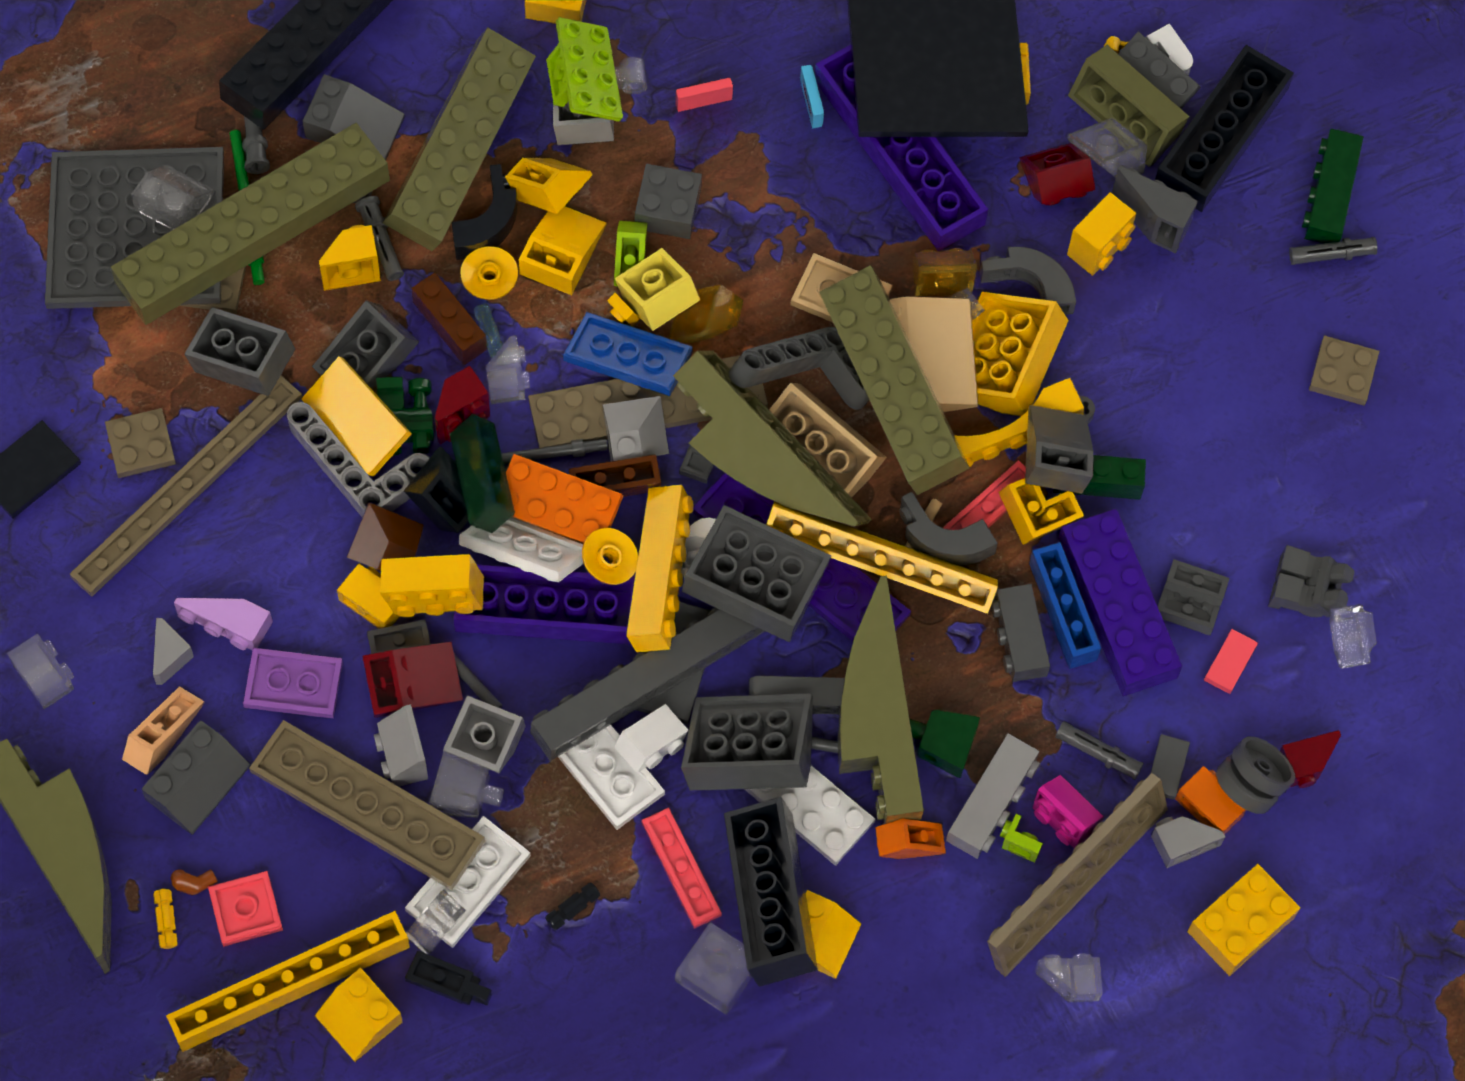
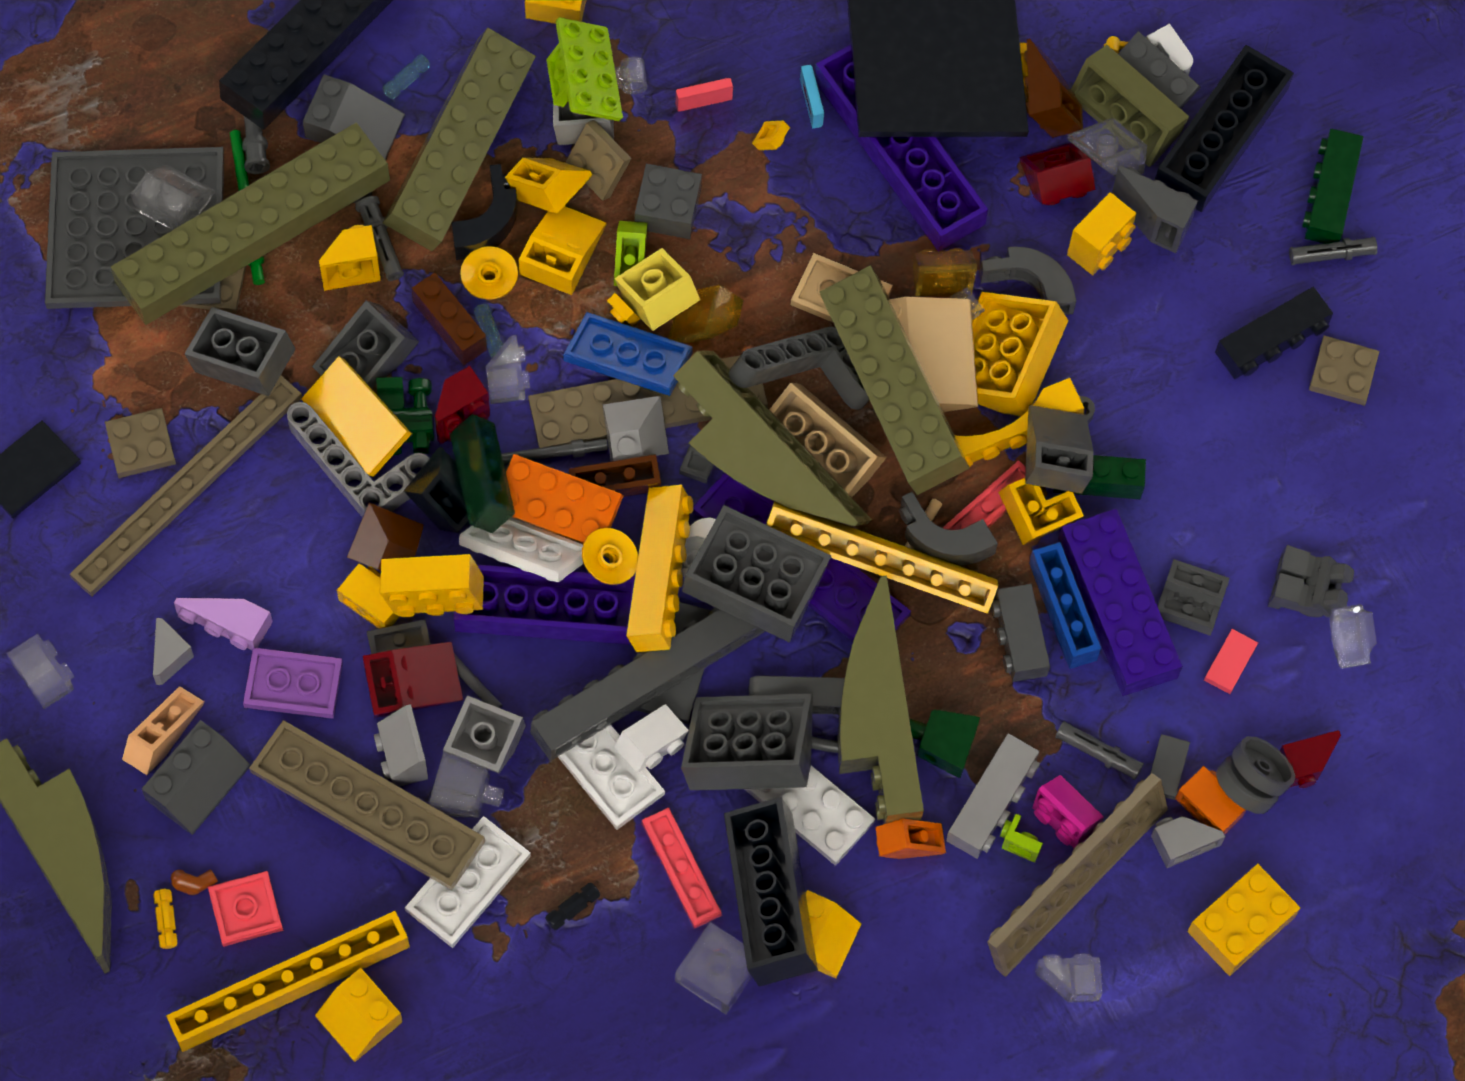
black hinge [405,951,492,1005] -> none
clear slope [406,889,466,955] -> none
none -> clear light blue axle [383,54,430,99]
none -> dark tan plate [566,120,632,201]
none -> yellow plate [752,120,790,150]
none -> reddish brown slope [1024,39,1083,138]
none -> black brick [1215,286,1333,379]

